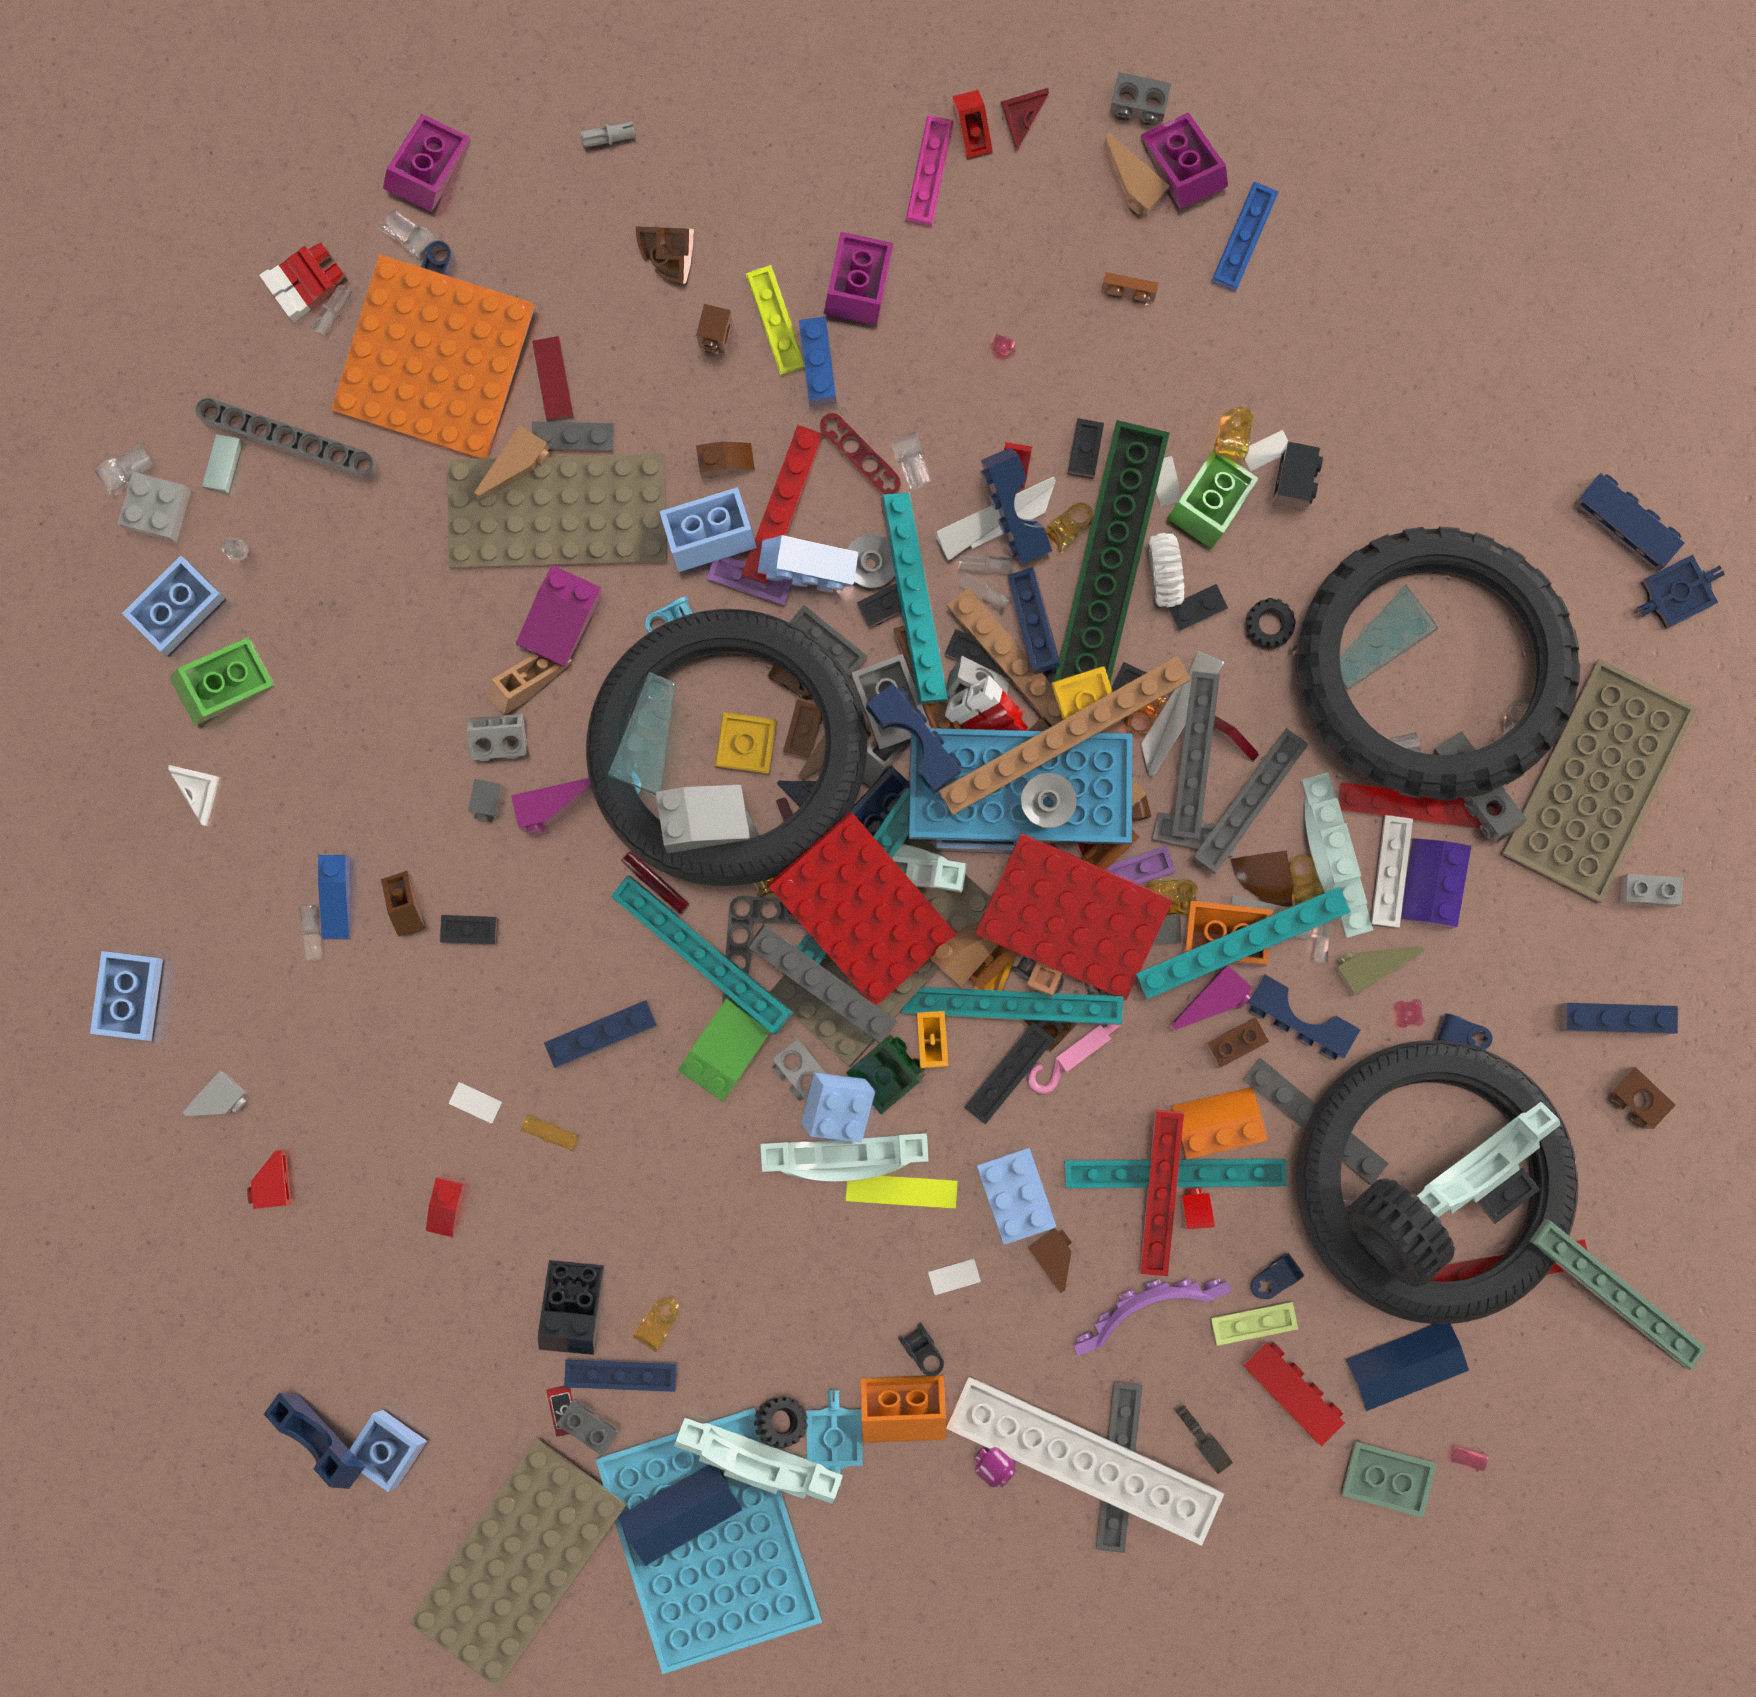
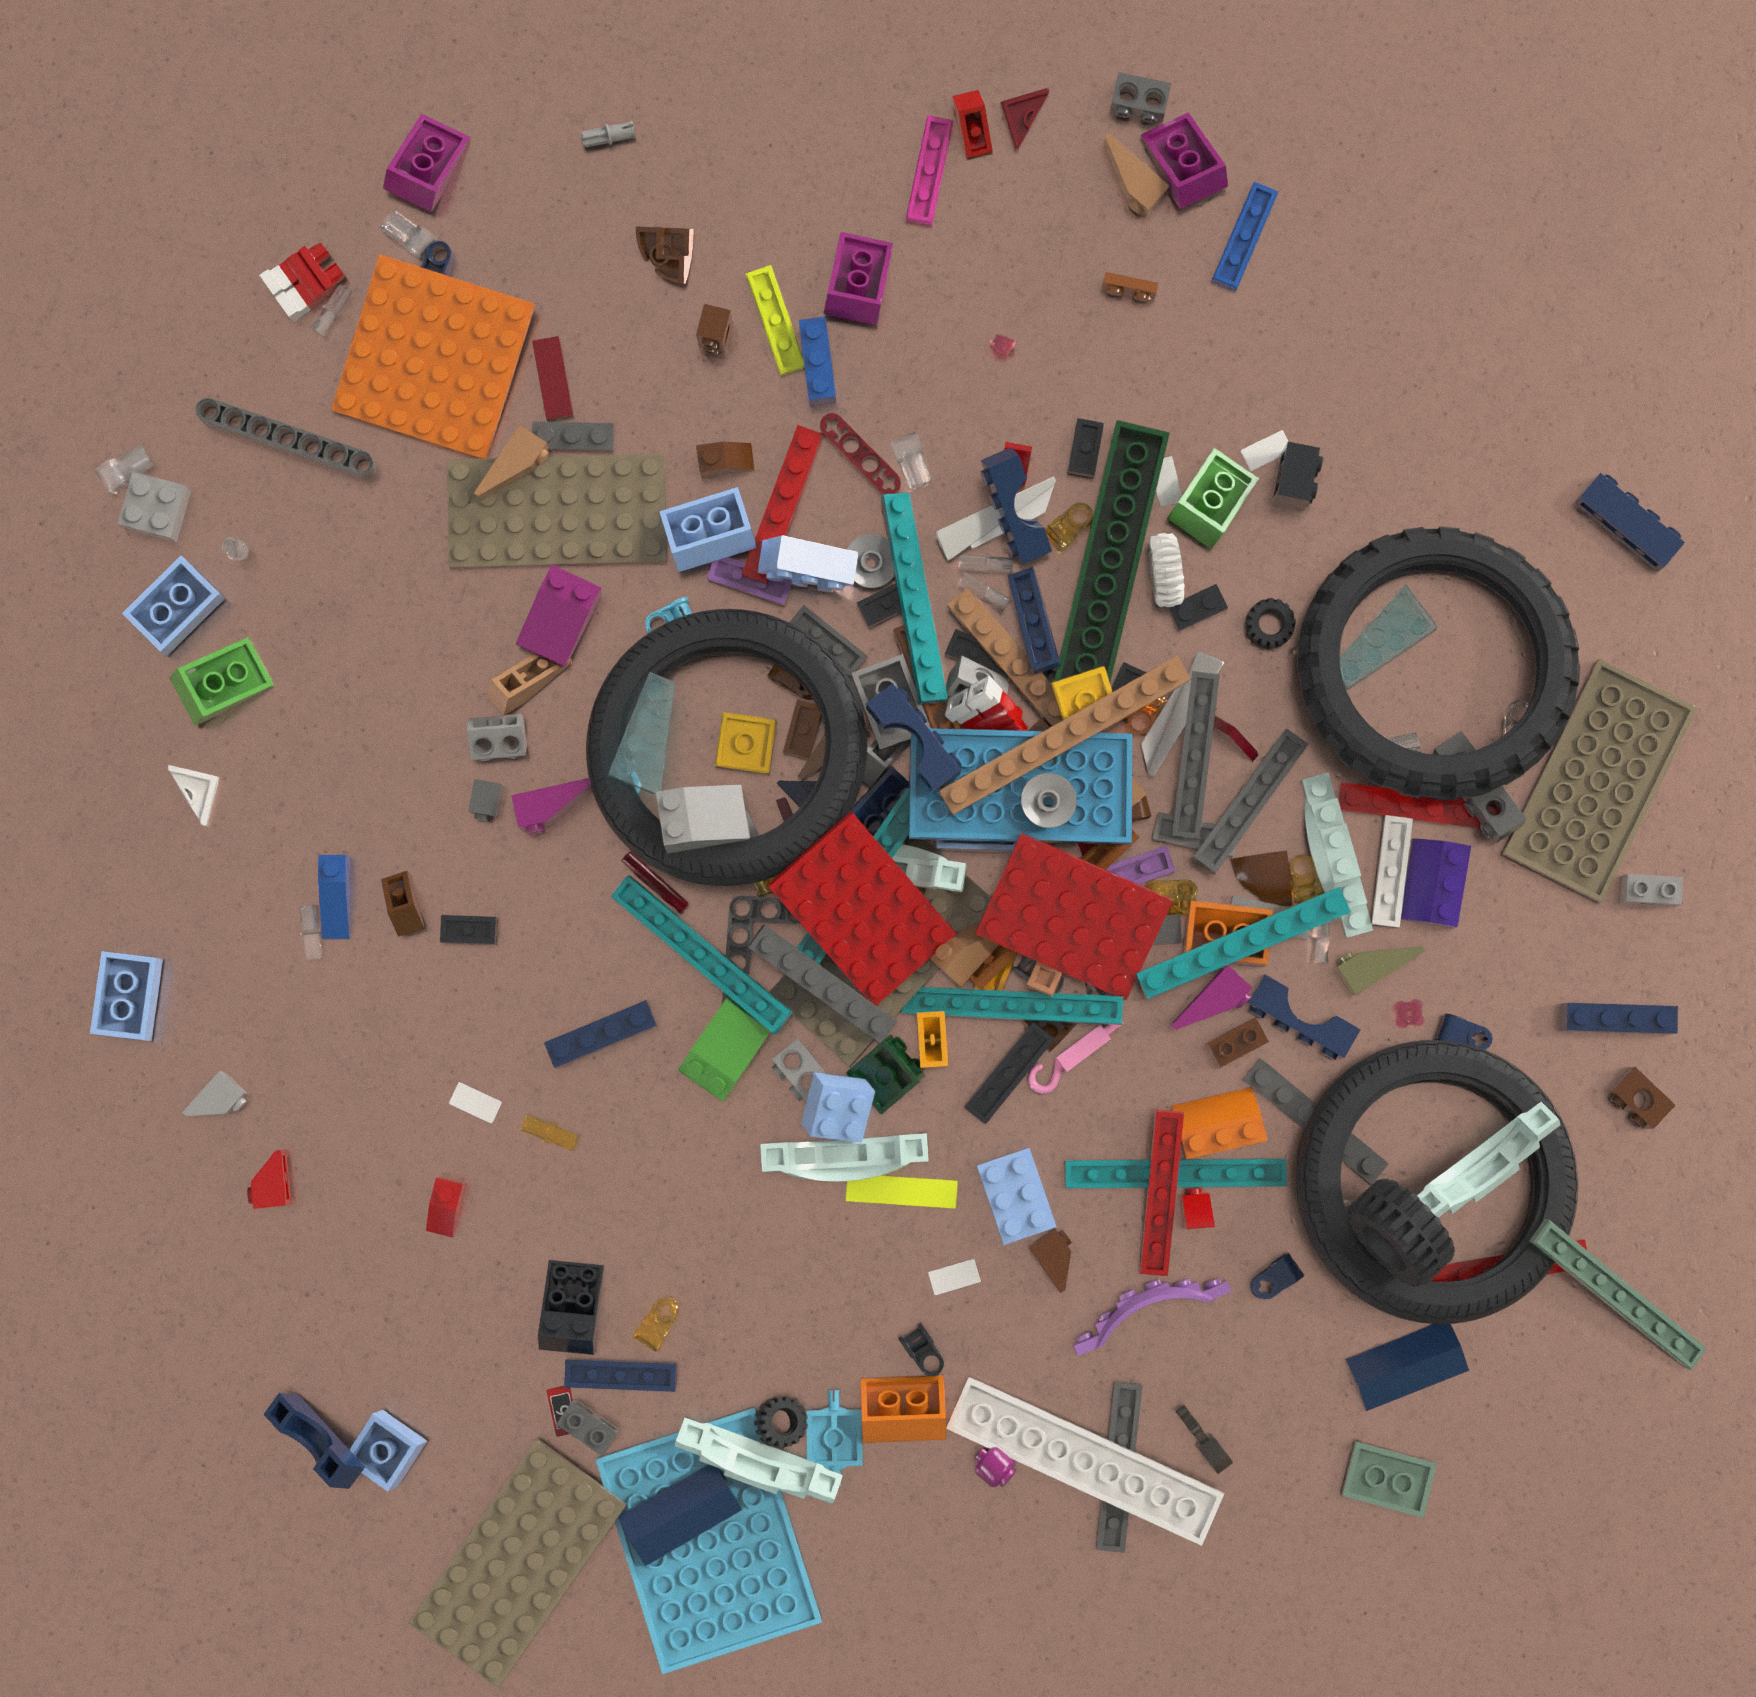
light aqua slope [202,434,243,494] -> none
yellowish green plate [1211,1301,1298,1346] -> none
clear yellow piece [1215,406,1253,461] -> none
red brick [1241,1341,1345,1447] -> none
clear pink pin [1451,1445,1489,1472] -> none
black plate [1478,1167,1540,1224] -> none
dark blue plate [1637,555,1725,628] -> none

